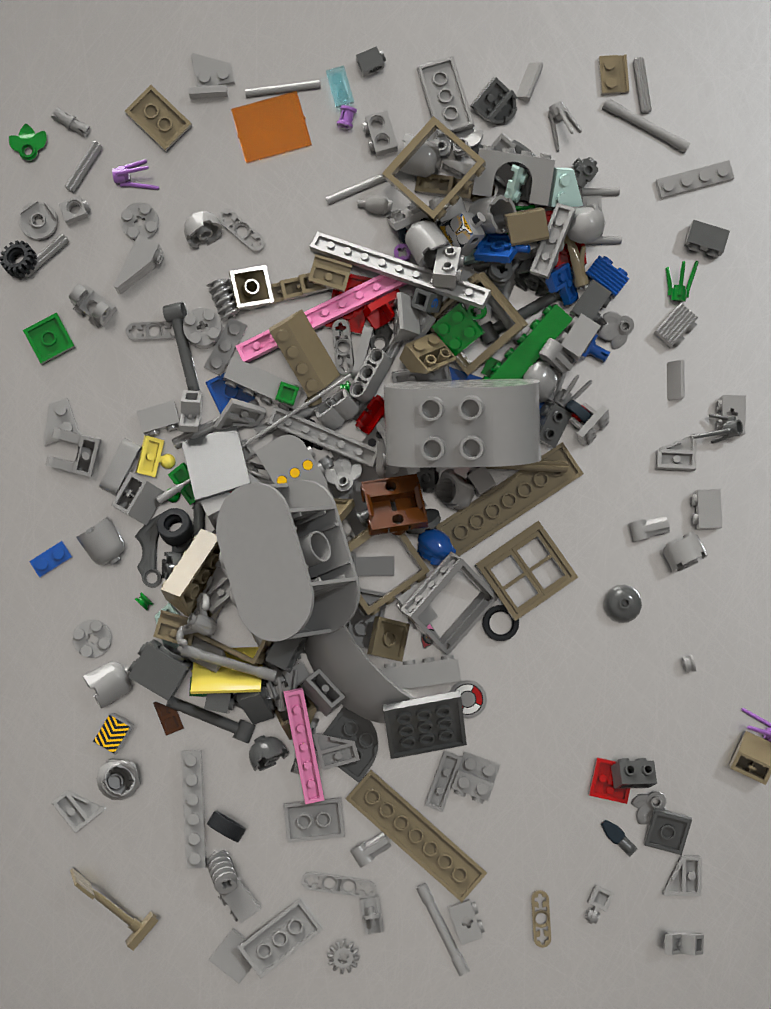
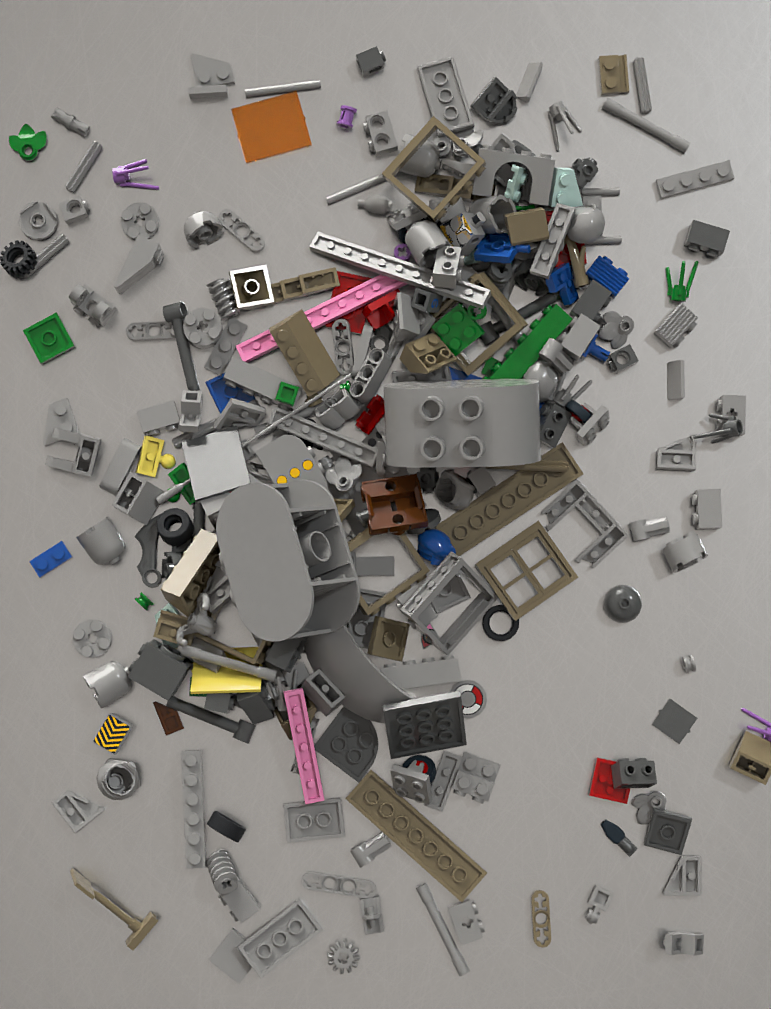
dark tan plate [125,85,192,152] -> none
dark grey cylinder [249,735,288,771] -> none
dark tan plate [308,254,352,292] -> none
light grey wing [312,733,360,770] -> none
clear light blue plate [326,66,354,108] -> none
none -> light grey plate [390,755,436,805]
none -> light grey tile [431,572,471,614]
none -> light grey wedge [542,479,629,568]
none -> dark grey brick [607,344,639,374]
none -> dark grey piece [652,699,698,744]

